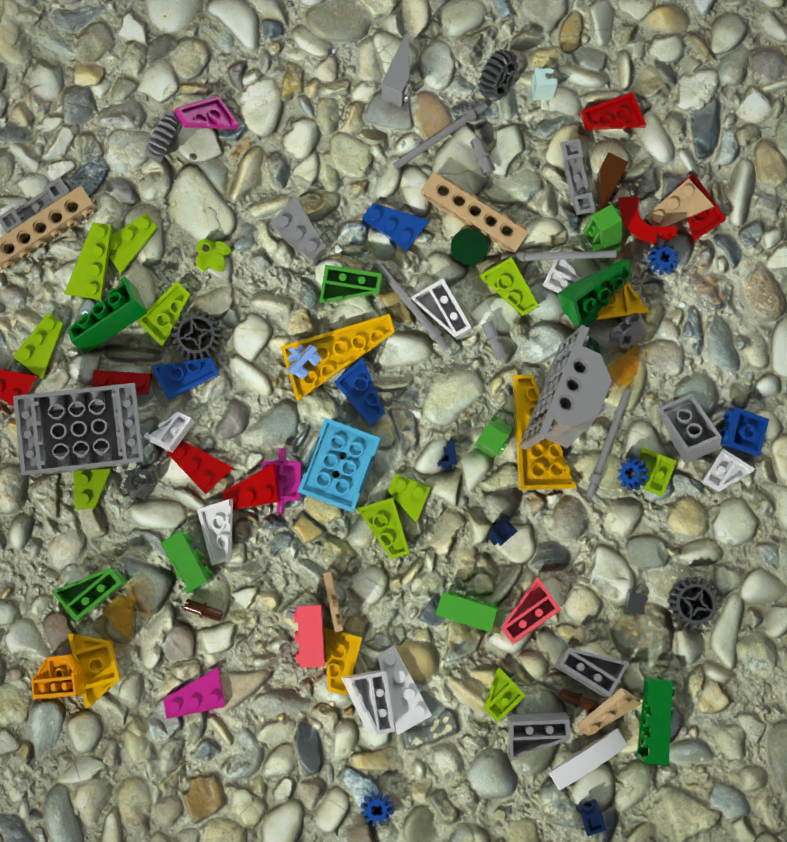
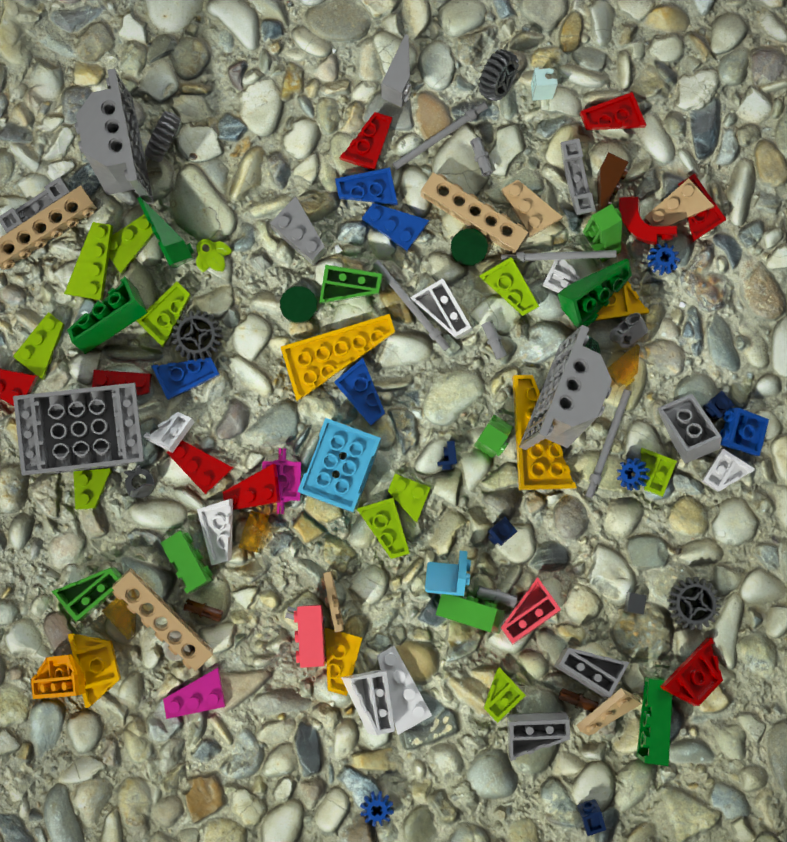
dark pink wing [173,96,239,129] -> none
light blue hips [287,345,322,379] -> none
white slope [548,728,628,790] -> none
none -> light grey wedge [75,68,154,205]
none -> tan brick [112,568,213,671]
none -> green wedge [137,197,195,269]
none -> clear yellow slope [238,511,270,553]
none -> dark green tile [280,286,317,324]
none -> blue wing [335,167,398,205]
none -> red wing [339,112,393,171]
none -> medium azure bracket [425,551,471,596]
none -> light grey pin [476,586,517,608]
none -> tan wing [501,180,563,238]
none -> red wing [660,638,723,706]
none -> dark blue bracket [703,391,734,420]

